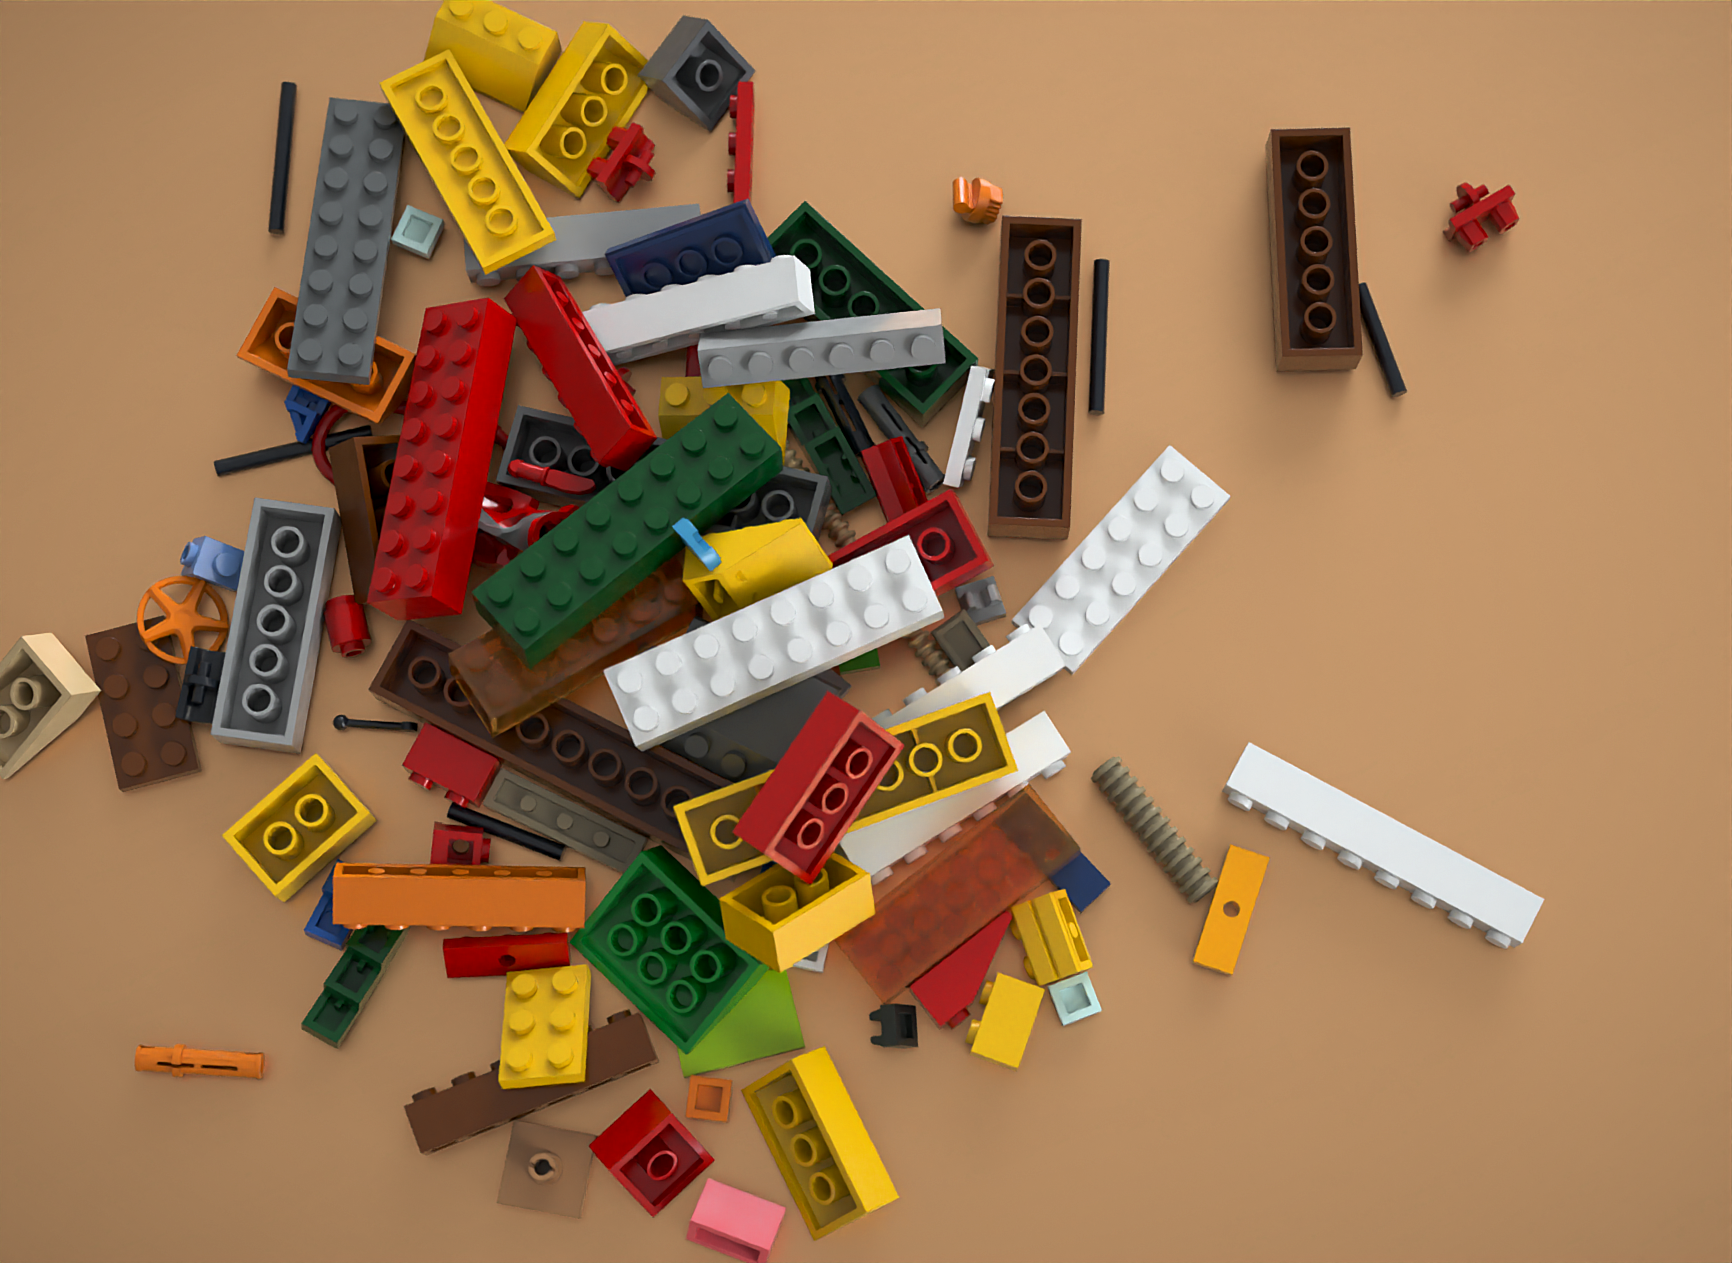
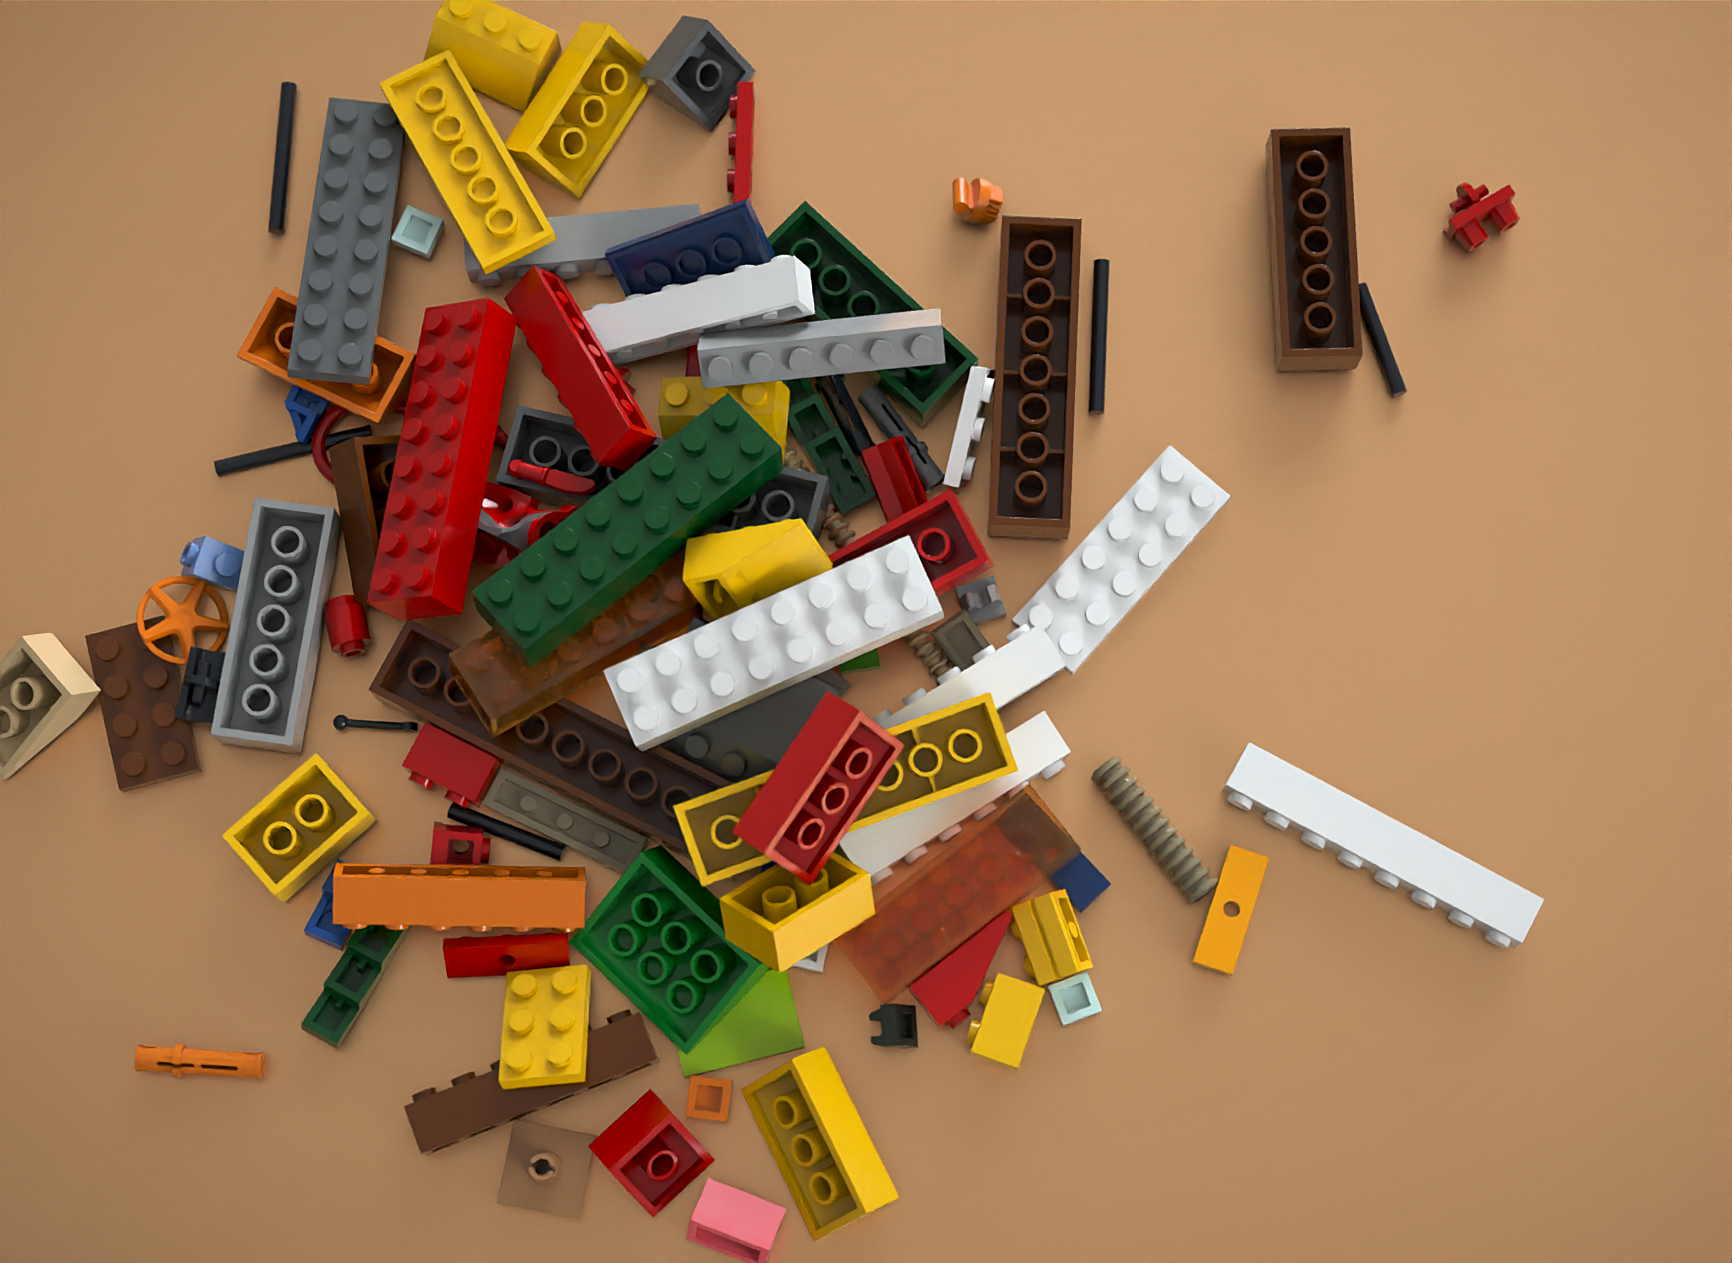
red hips [586,122,656,203] -> none
dark azure tile [673,518,721,572] -> none

